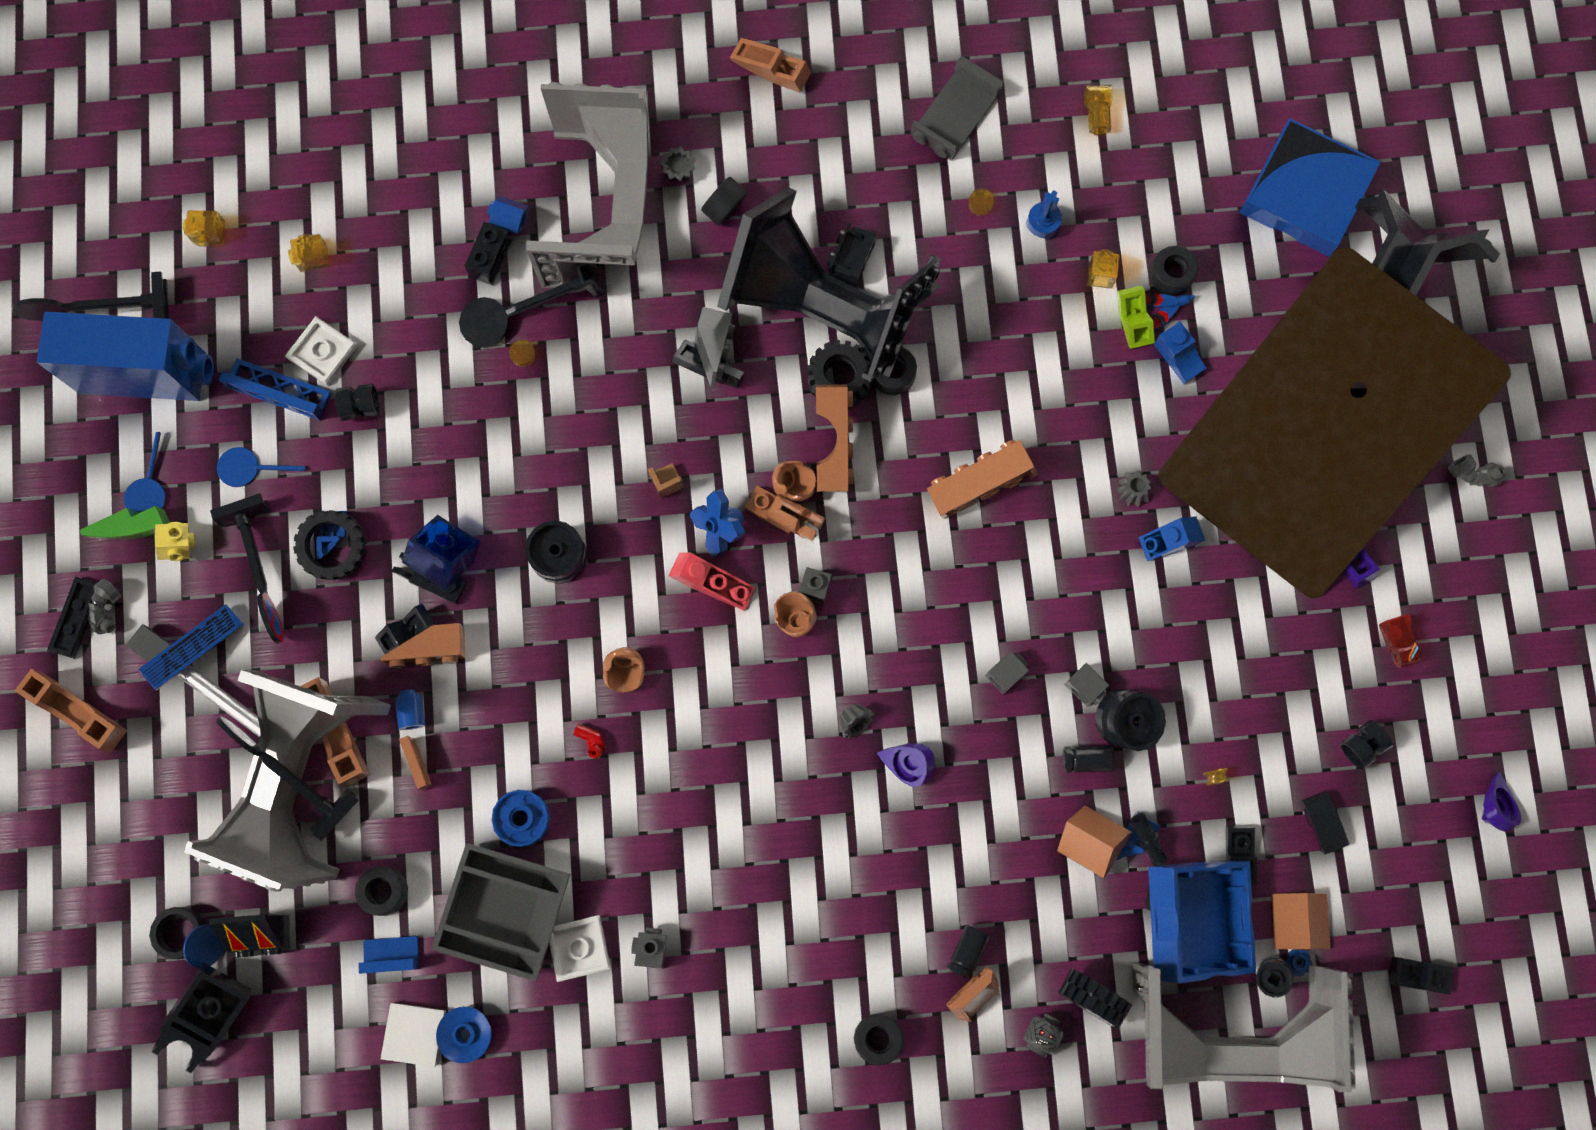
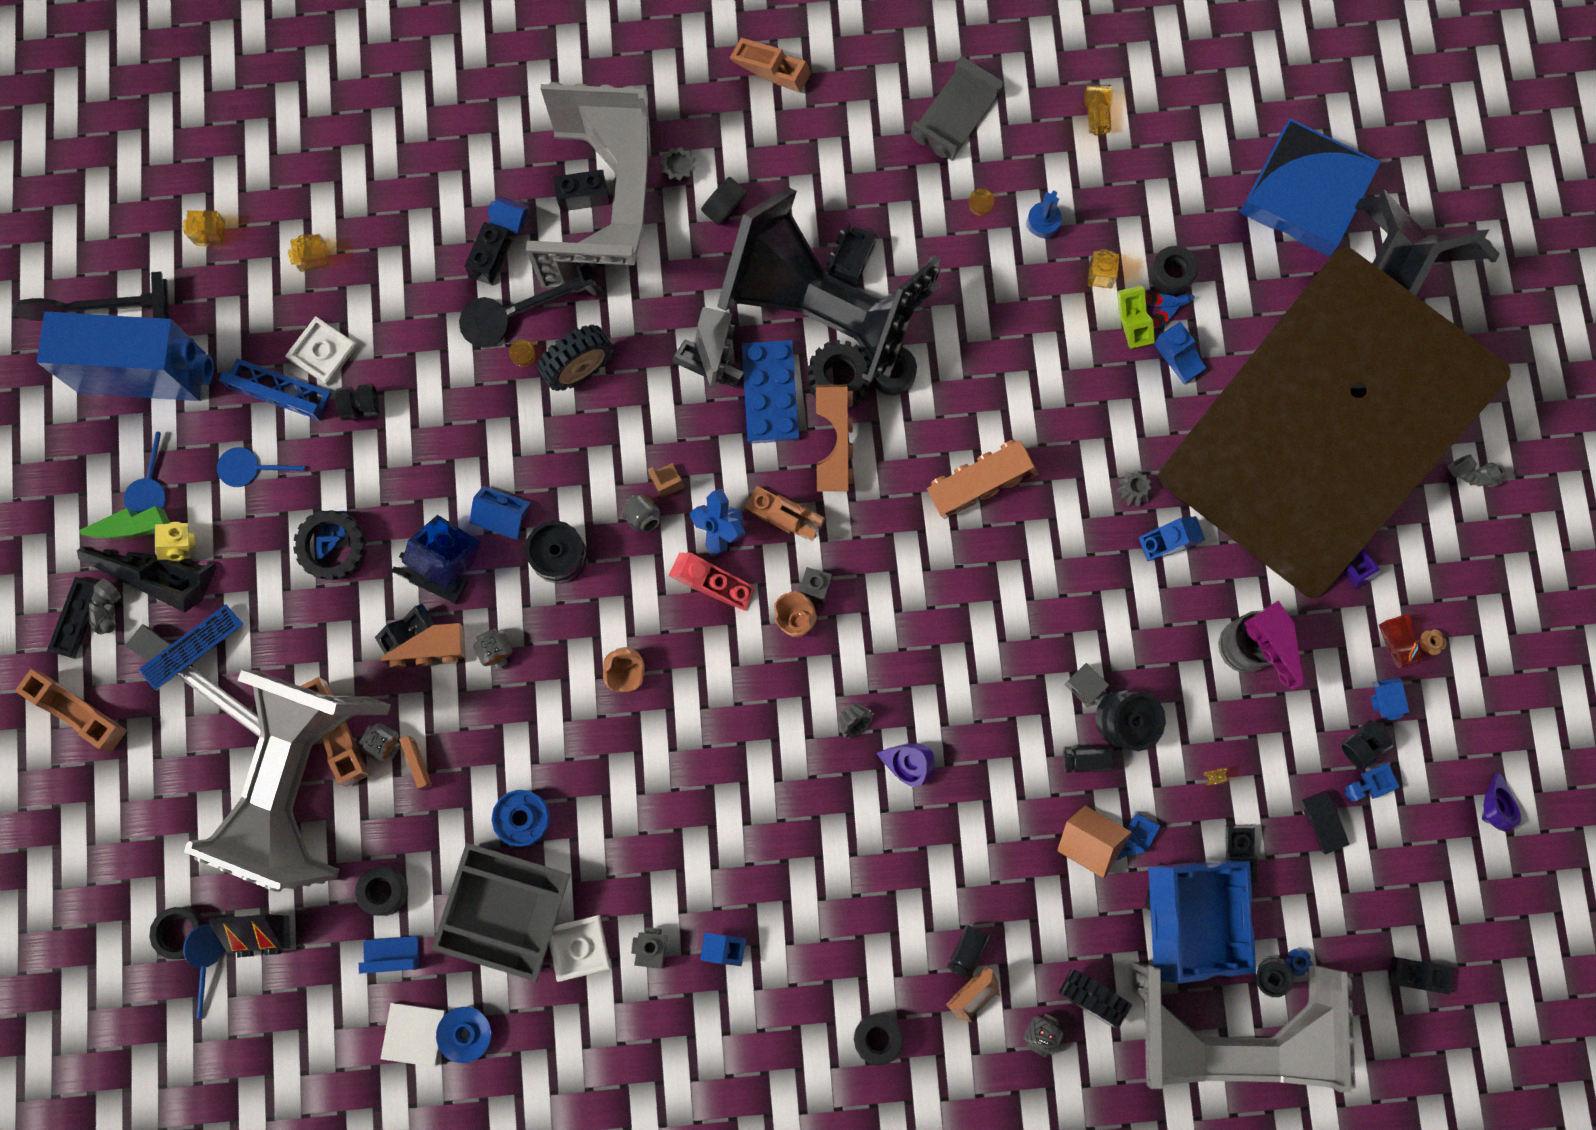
black brick [152,962,251,1073] -> none
black piece [210,493,284,644] -> none
black piece [216,716,359,841] -> none
blue brick [395,690,425,730] -> none
red arm [573,723,605,759] -> none
nougat hair [772,461,817,502] -> none
dark grey brick [985,651,1029,695] -> none
black pin [1129,813,1168,866] -> none
nougat slope [1272,893,1330,949] -> none
none -> black wedge [77,546,216,613]
none -> dark grey head [359,723,401,762]
none -> blue panel [469,486,531,540]
none -> dark grey head [473,628,513,669]
none -> black wheel [537,324,614,391]
none -> black hinge [554,169,610,212]
none -> dark grey head [622,494,661,533]
none -> blue brick [700,933,746,966]
none -> blue plate [741,340,799,444]
none -> dark grey wheel [1218,611,1271,673]
none -> magenta slope [1244,600,1304,690]
none -> blue plate [1345,763,1400,802]
none -> blue brick [1370,677,1409,720]
none -> medium nougat plate [1419,629,1446,655]

